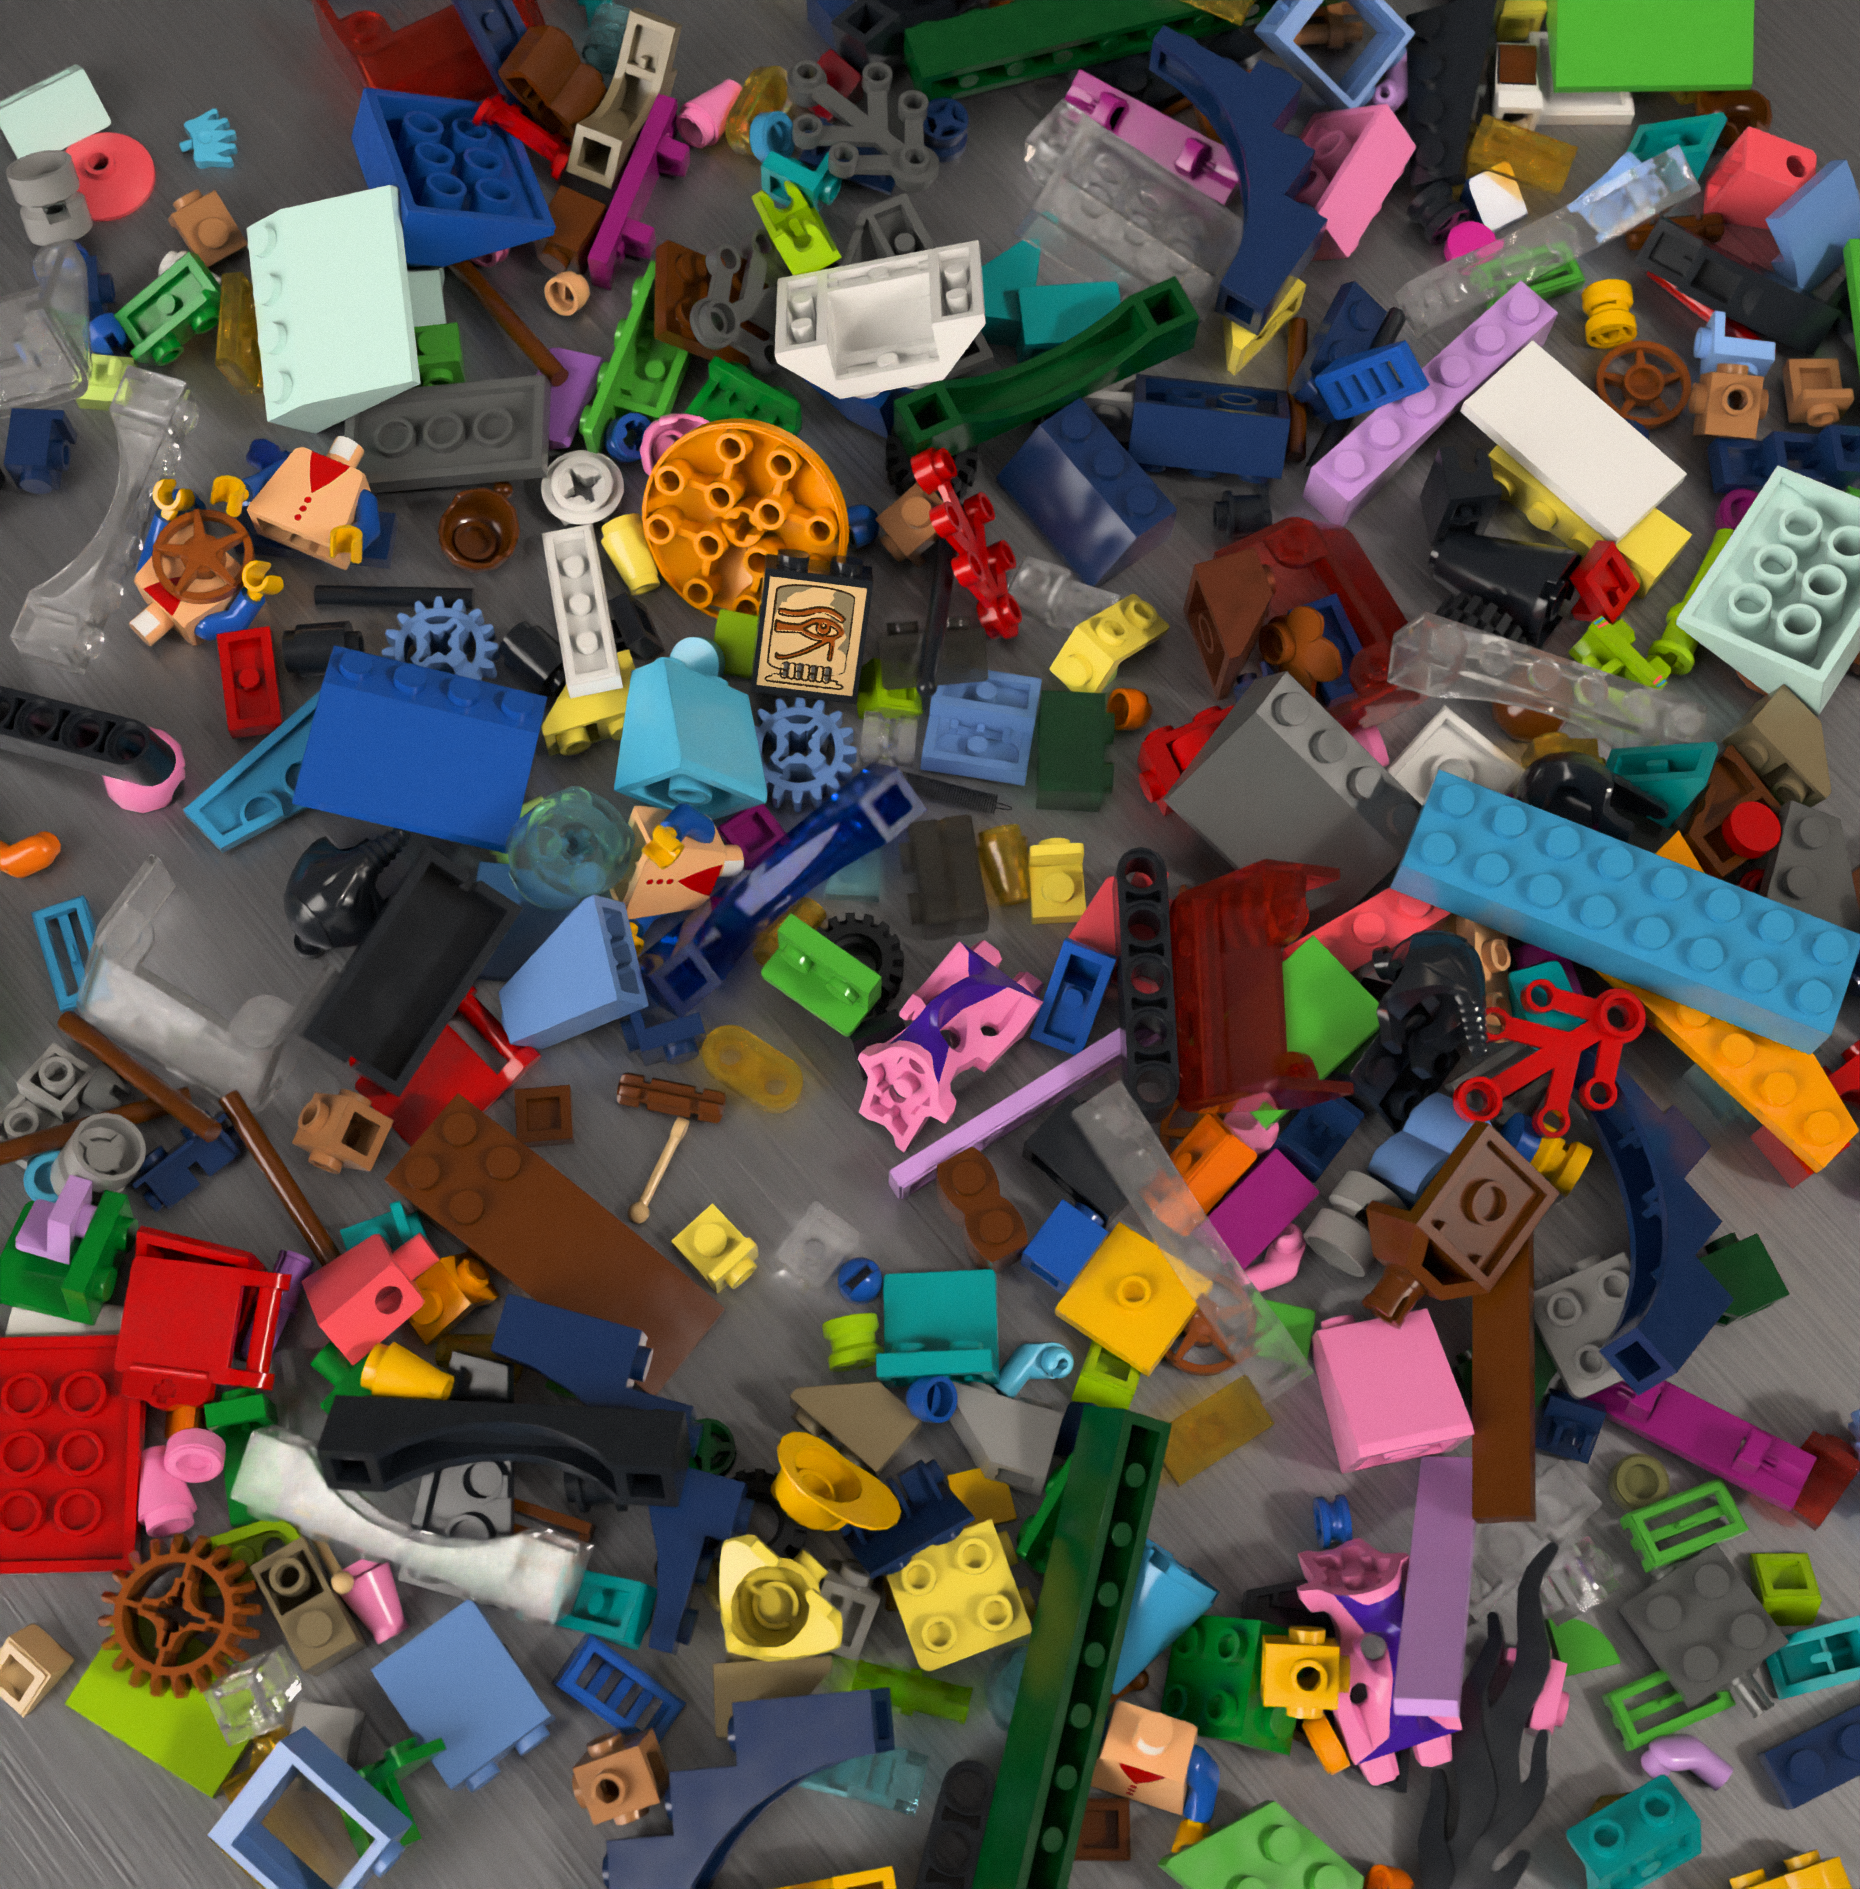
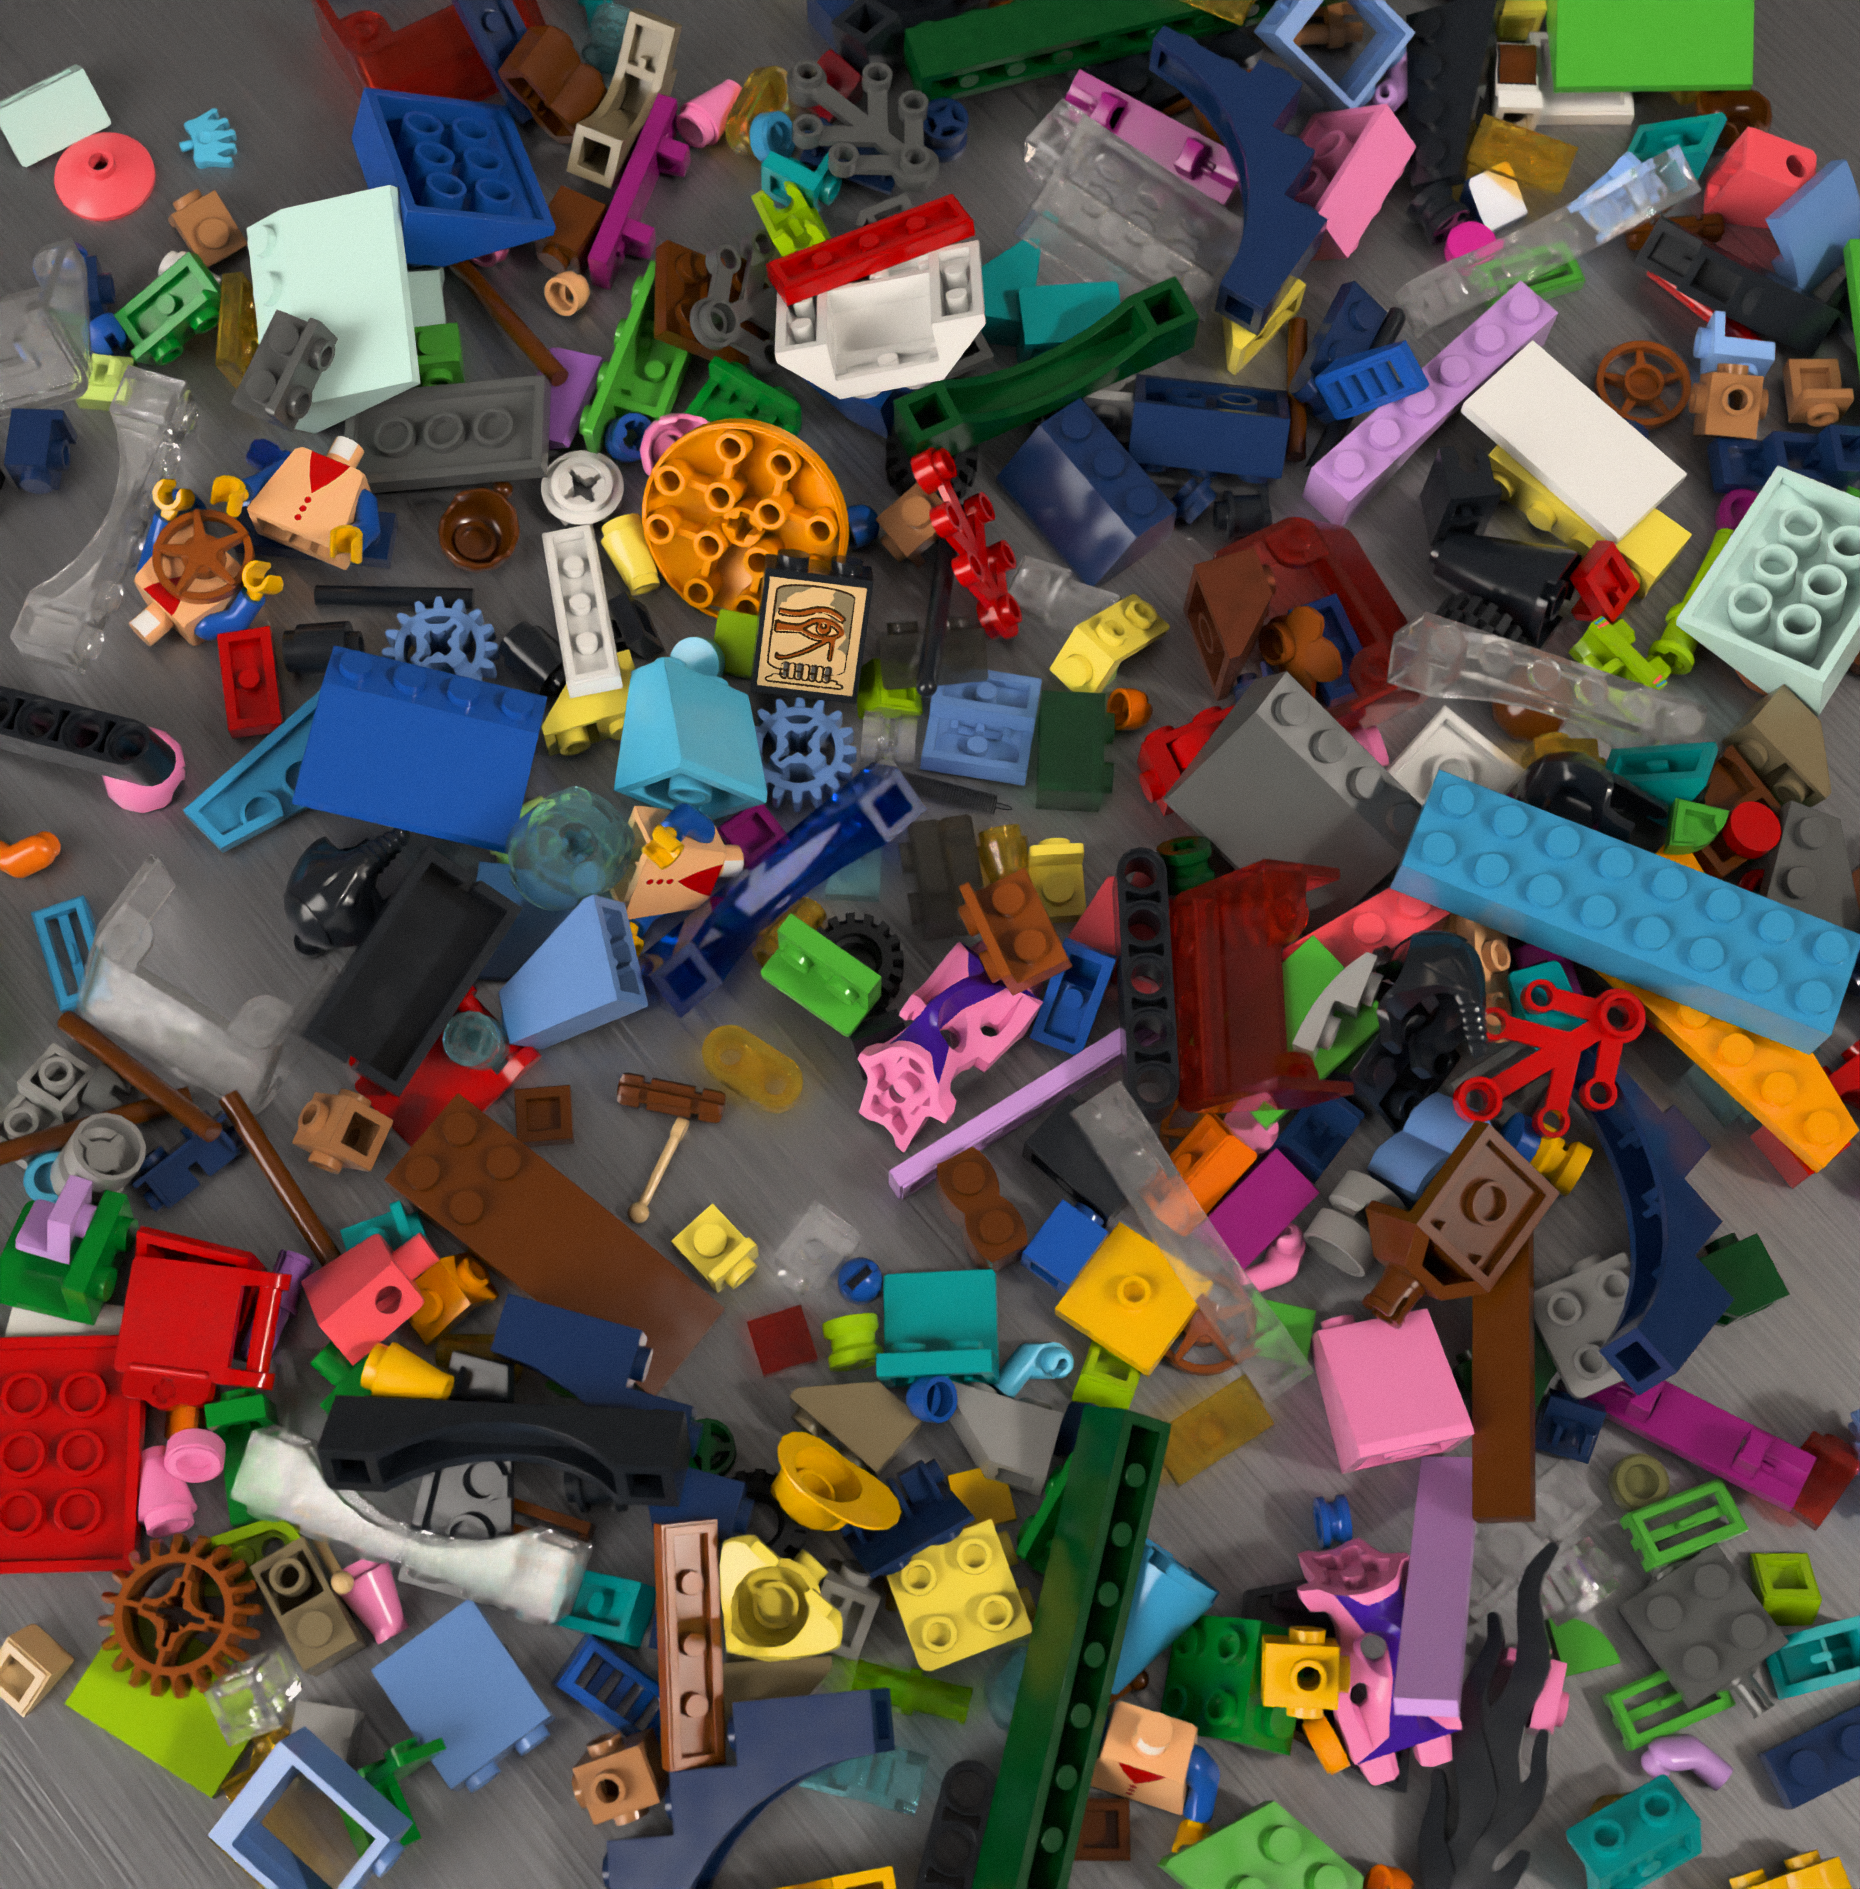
light grey wheel [6,150,93,246] -> none
red piece [472,92,572,181] -> none
dark blue bracket [620,1010,708,1067] -> none
yellow wheel [1581,279,1637,349] -> none
none -> dark grey bracket [231,309,338,433]
none -> clear light blue wheel [442,1011,510,1071]
none -> tile [653,1517,726,1772]
none -> clear red tile [747,1304,818,1379]
none -> red tile [765,194,975,306]
none -> dark orange bracket [957,867,1073,996]
none -> dark green wheel [1156,836,1216,896]
none -> dark blue plate [1171,477,1218,525]
none -> light grey slope [1292,952,1384,1061]
none -> bright green tile [1664,798,1729,855]

